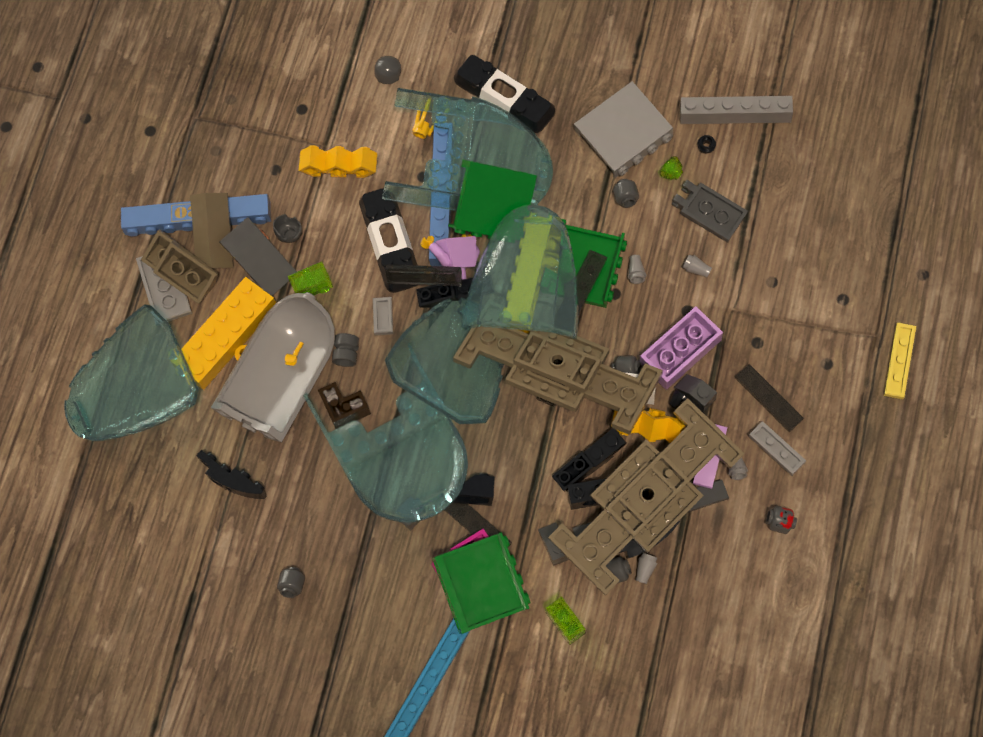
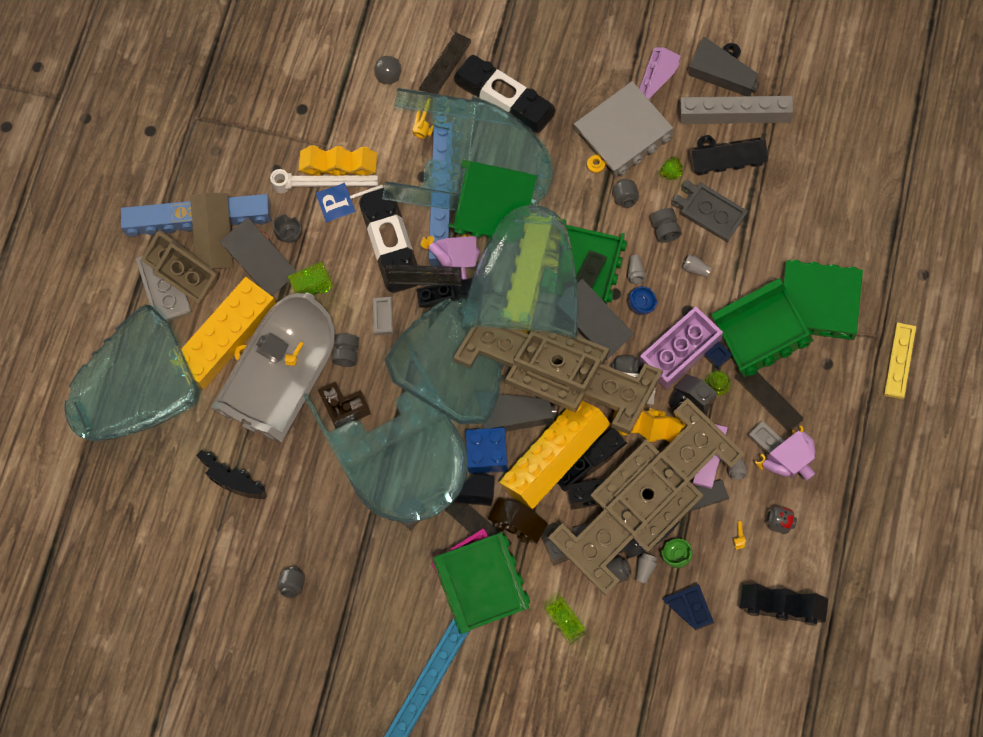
none -> dark grey brick [256,333,288,363]
none -> white piece [270,169,378,194]
none -> blue piece [316,183,383,222]
none -> clear smoke tile [419,32,471,98]
none -> blue brick [466,428,508,474]
none -> dark grey slope [478,392,556,432]
none -> dark brown brick [488,499,548,544]
none -> yellow brick [499,401,611,510]
none -> dark grey tile [554,279,634,360]
none -> yellow plate [587,155,605,173]
none -> blue hair [628,286,658,315]
none -> lavender slope [639,47,681,100]
none -> dark grey wheel [651,208,682,243]
none -> bright green hair [661,538,693,569]
none -> dark blue wing [663,585,714,630]
none -> dark grey slope [689,37,760,96]
none -> black brick [689,137,768,175]
none -> dark blue plate [704,342,732,369]
none -> clear neon green cone [705,371,731,396]
none -> green panel [711,278,814,377]
none -> black plate [723,43,741,59]
none -> yellow hand [733,521,746,550]
none -> black brick [739,584,828,626]
none -> lavender torso [754,426,816,481]
none -> green panel [783,259,863,340]

